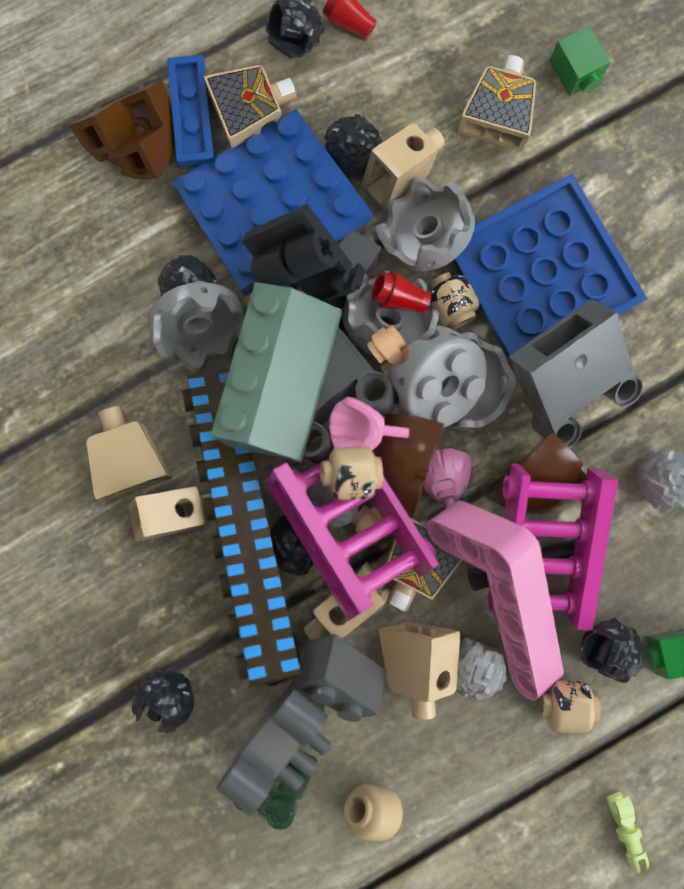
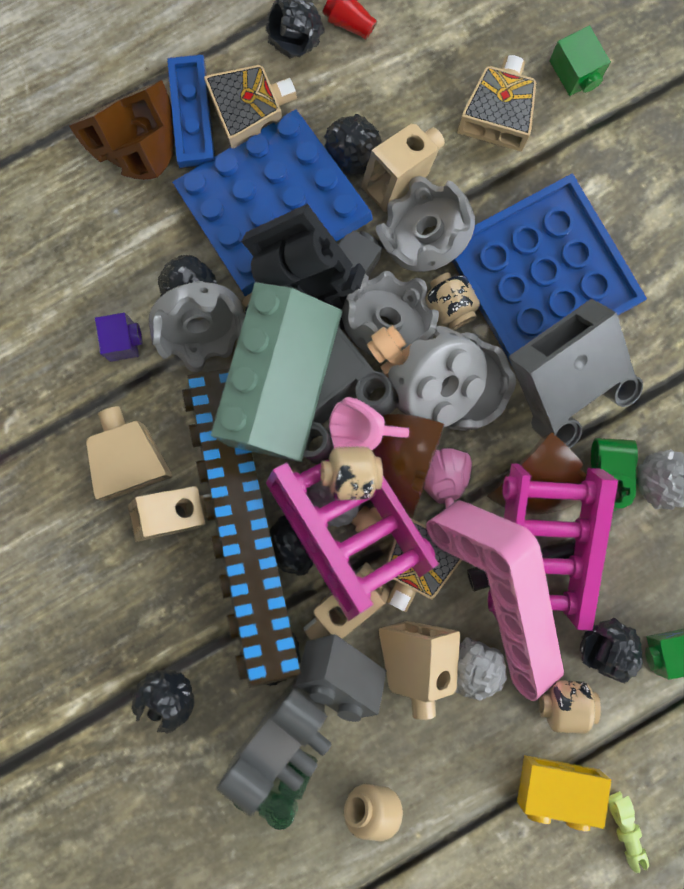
red cone [371,271,431,314] -> none
none -> dark purple plate [95,312,143,362]
none -> yellow brick [517,755,611,831]
none -> green piece [591,438,638,511]

